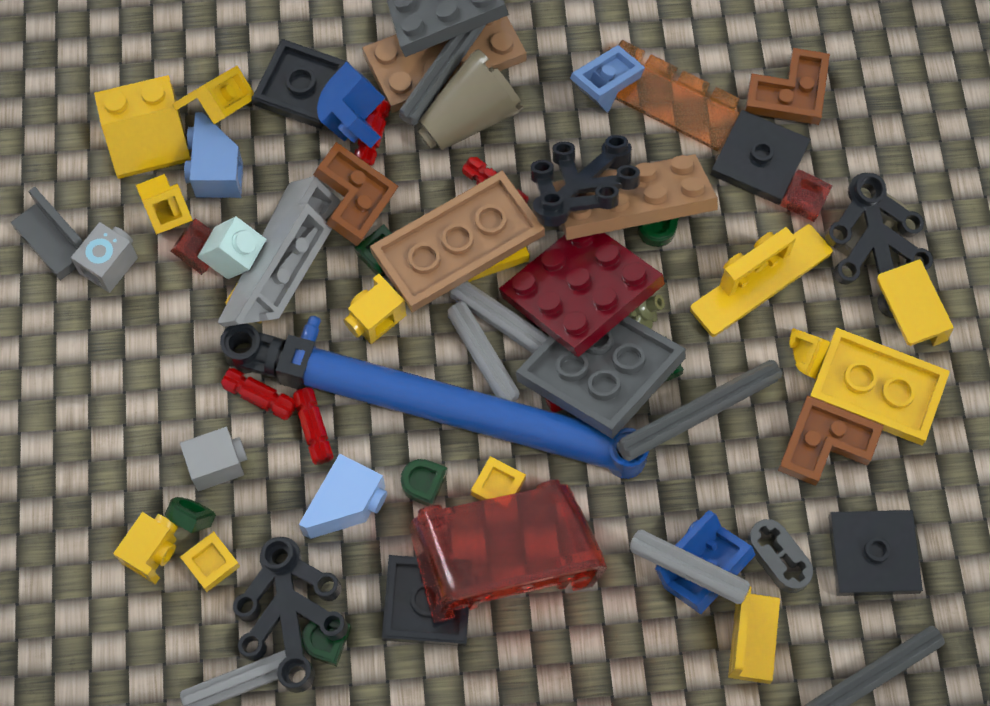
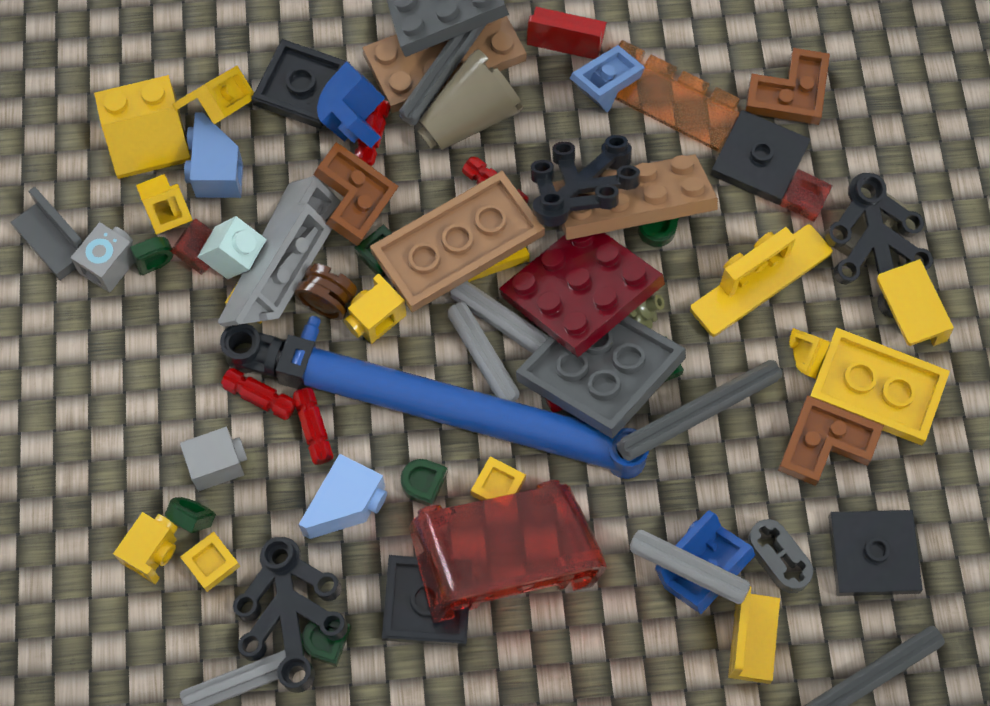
none -> dark green tile [130,237,174,276]
none -> reddish brown wheel [294,263,358,320]
none -> red panel [527,7,607,59]

